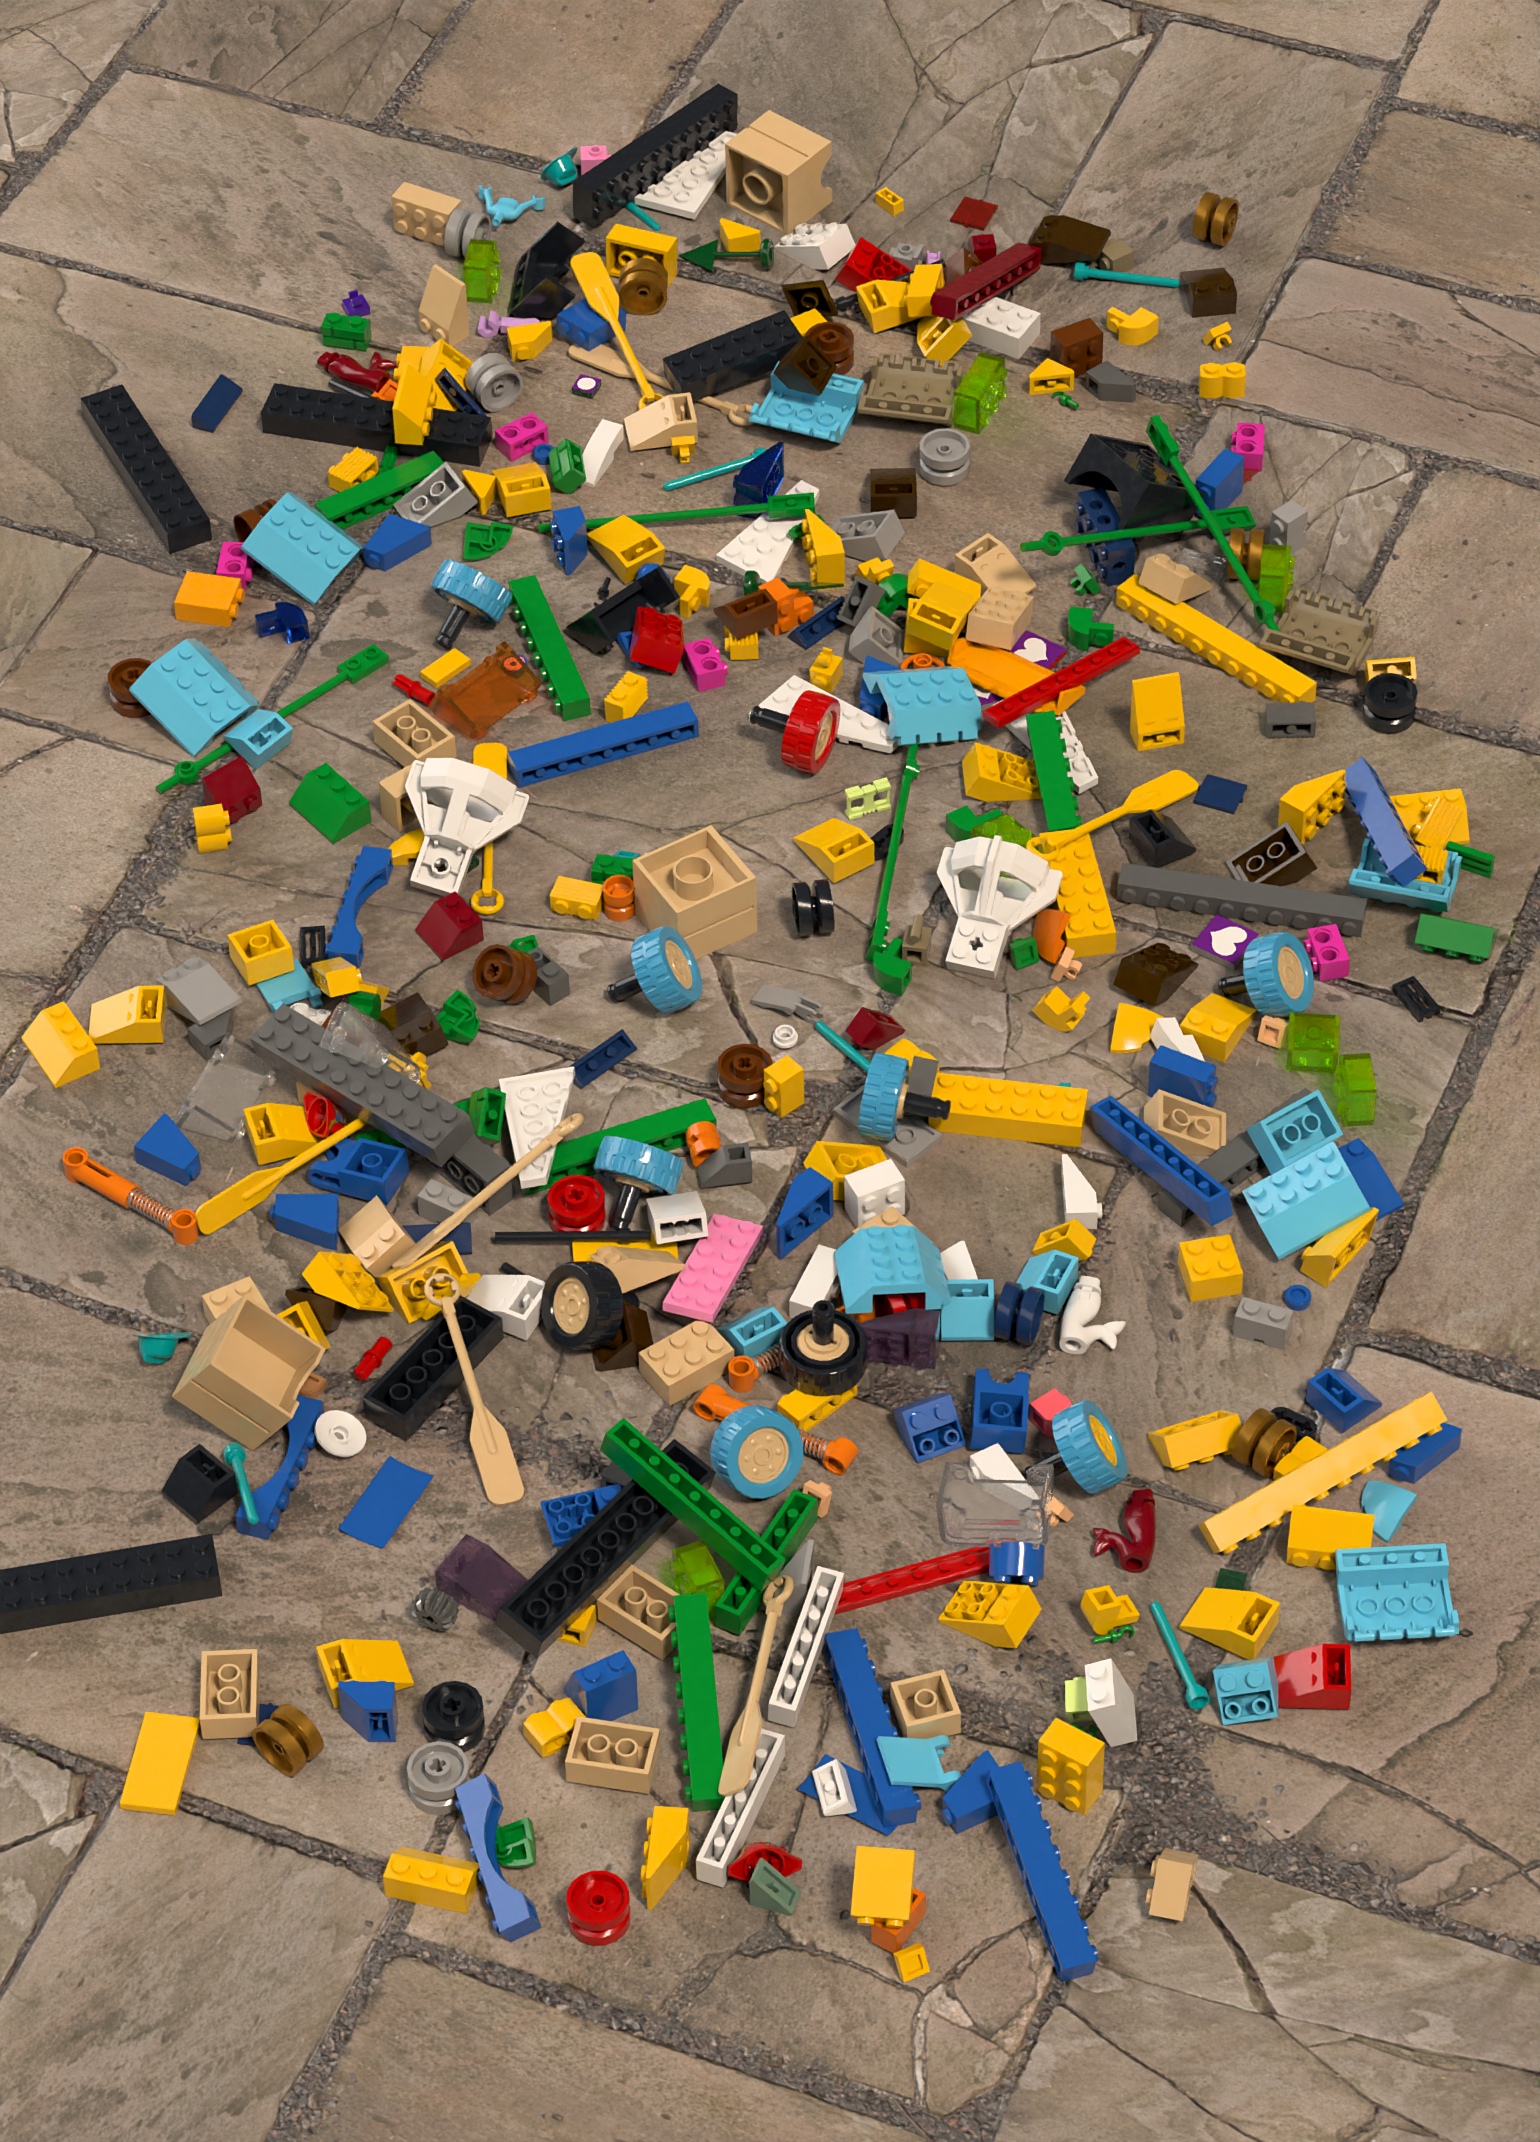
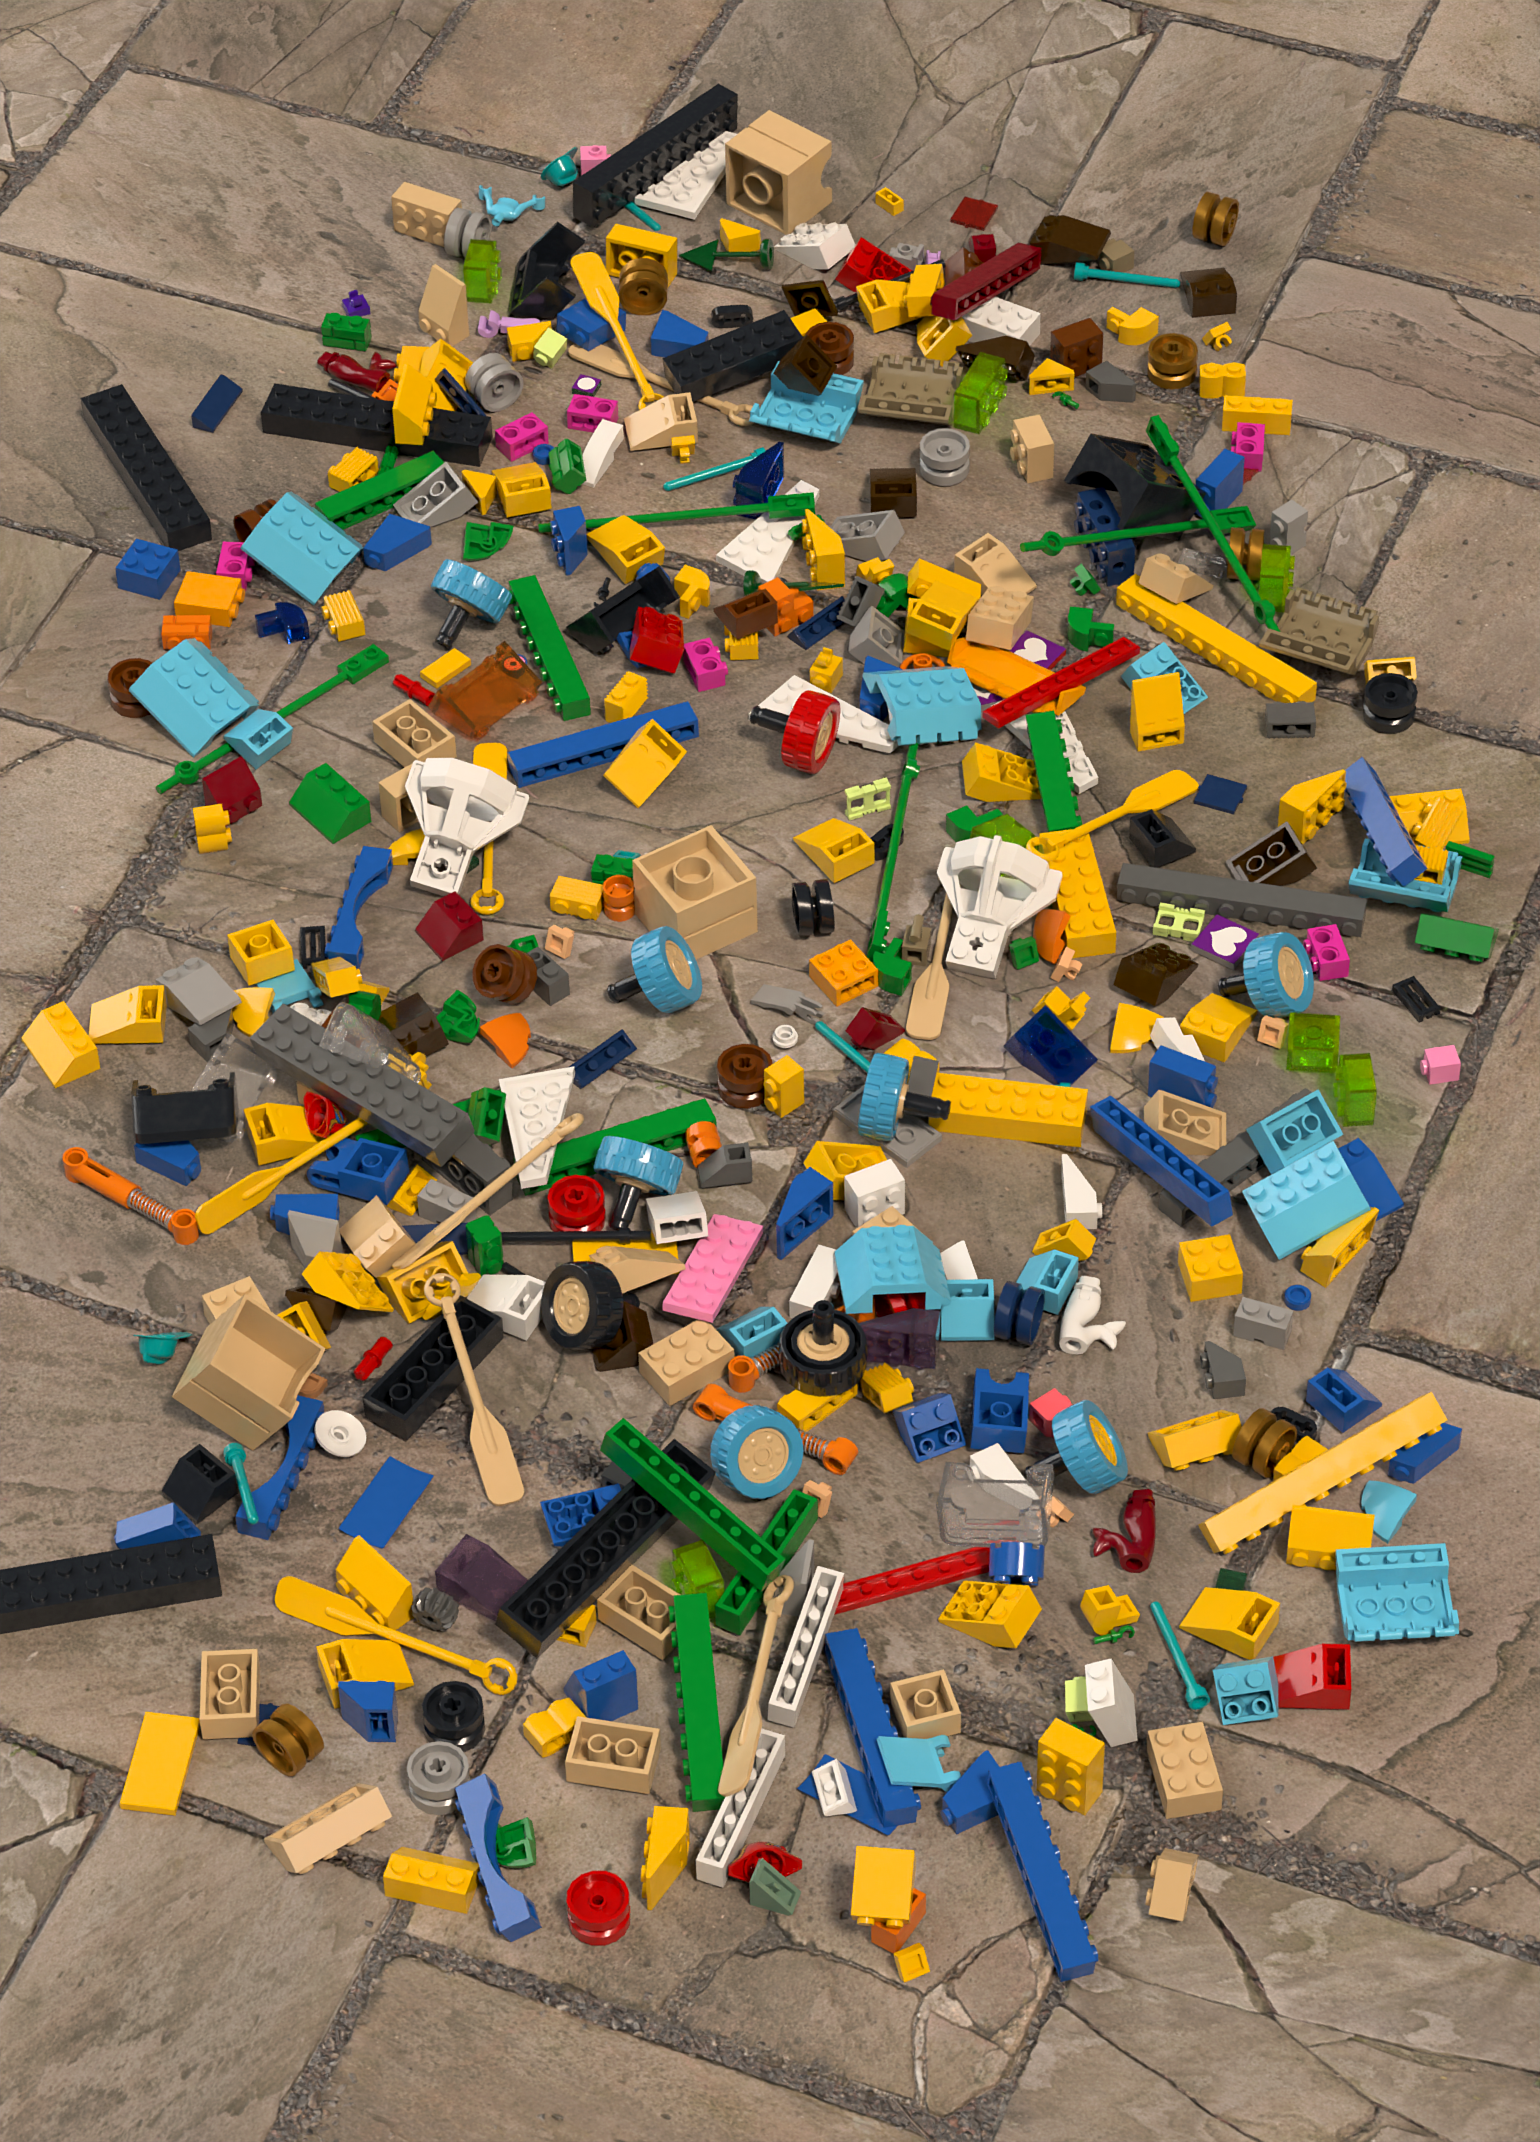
none -> blue slope [114,1502,201,1549]
none -> blue brick [115,538,180,600]
none -> black windscreen [131,1072,239,1144]
none -> orange brick [161,615,212,650]
none -> yellow brick [232,987,275,1037]
none -> tan slope [263,1783,392,1874]
none -> yellow piece [275,1576,517,1695]
none -> light grey slope [288,1210,342,1269]
none -> yellow brick [321,590,365,642]
none -> yellow slope [335,1535,414,1630]
none -> yellow slope [386,1164,437,1216]
none -> green brick [466,1215,504,1277]
none -> orange brick [480,1013,531,1068]
none -> yellowish green brick [533,327,567,369]
none -> light nougat tile [545,925,575,959]
none -> dark pink brick [567,394,619,433]
none -> yellow slope [603,719,687,808]
none -> blue slope [651,310,709,357]
none -> black beam [711,304,754,329]
none -> light orange brick [809,939,878,1007]
none -> yellow brick [860,1362,914,1413]
none -> tan piece [906,877,953,1040]
none -> dark brown slope [955,336,1035,381]
none -> clear blue slope [1003,1005,1098,1086]
none -> tan brick [1010,414,1054,483]
none -> medium azure slope [1121,642,1208,714]
none -> pearl gold wheel [1147,333,1198,390]
none -> tan brick [1147,1722,1223,1819]
none -> yellowish green piece [1153,902,1205,942]
none -> dark grey slope [1200,1341,1246,1399]
none -> yellow brick [1222,395,1293,435]
none -> bright pink brick [1420,1045,1461,1085]

